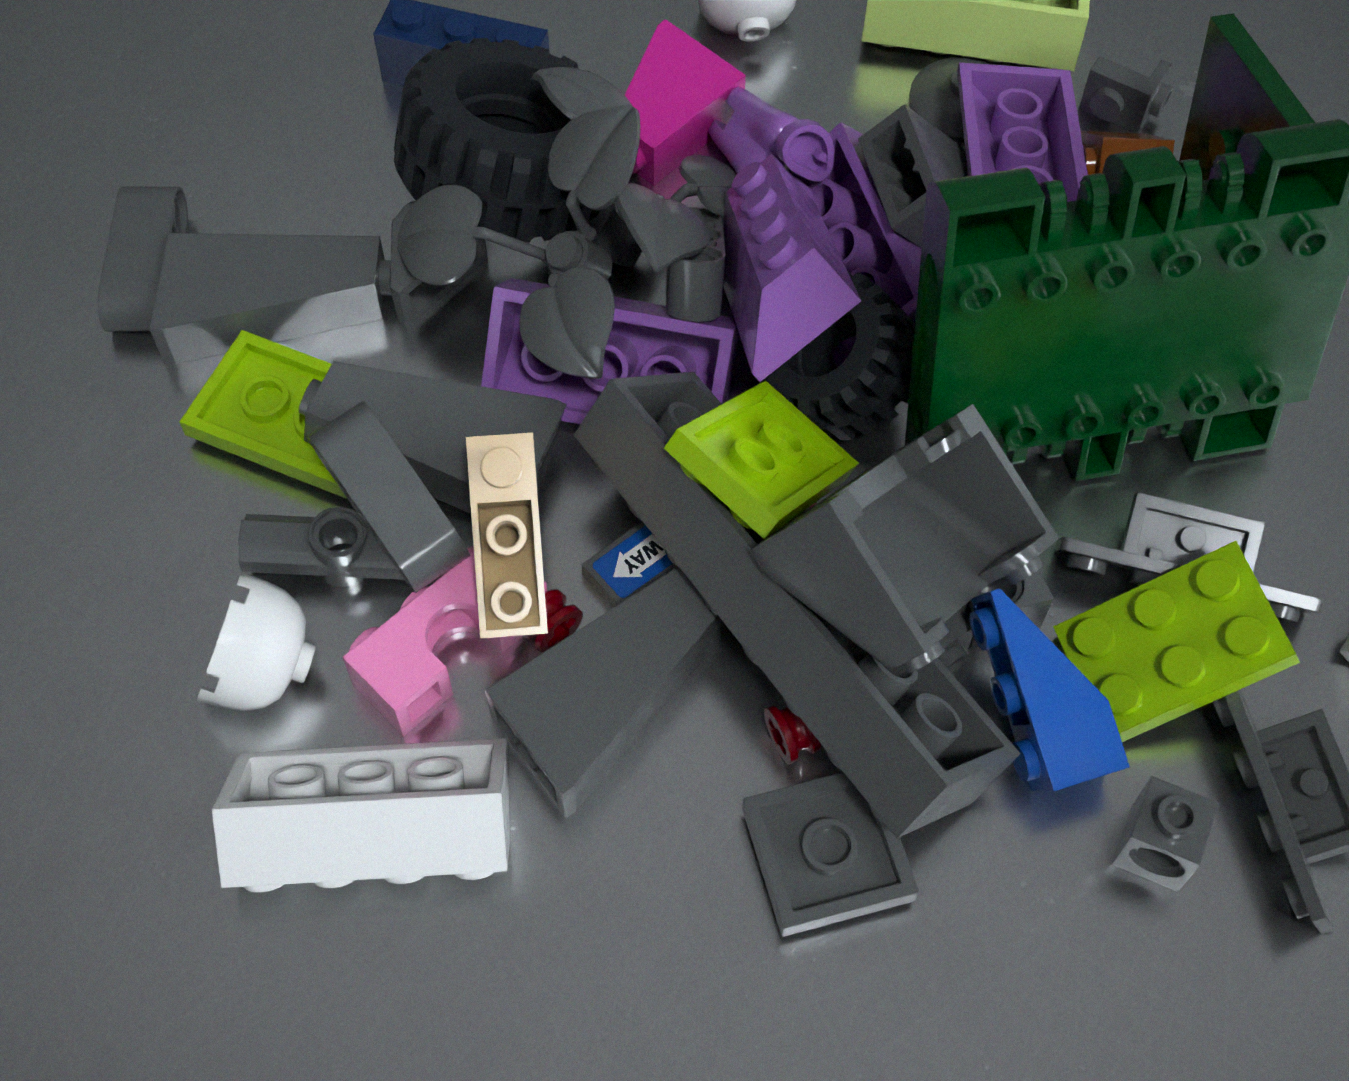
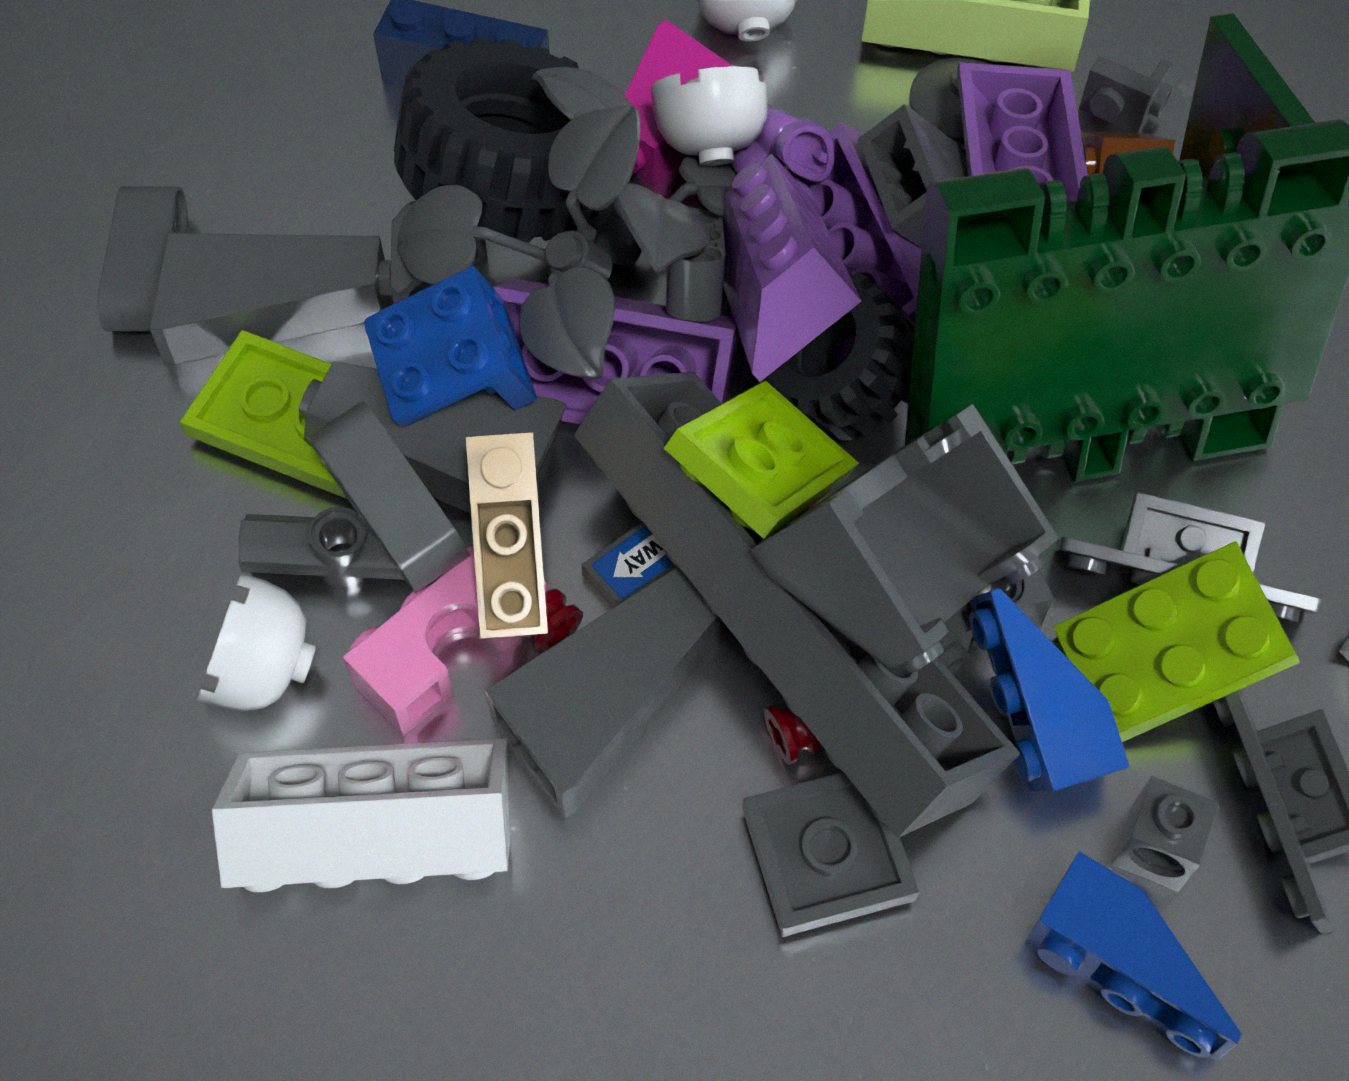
none -> blue bracket [364,265,538,427]
none -> white cylinder [650,66,768,166]
none -> blue slope [1025,851,1242,1061]

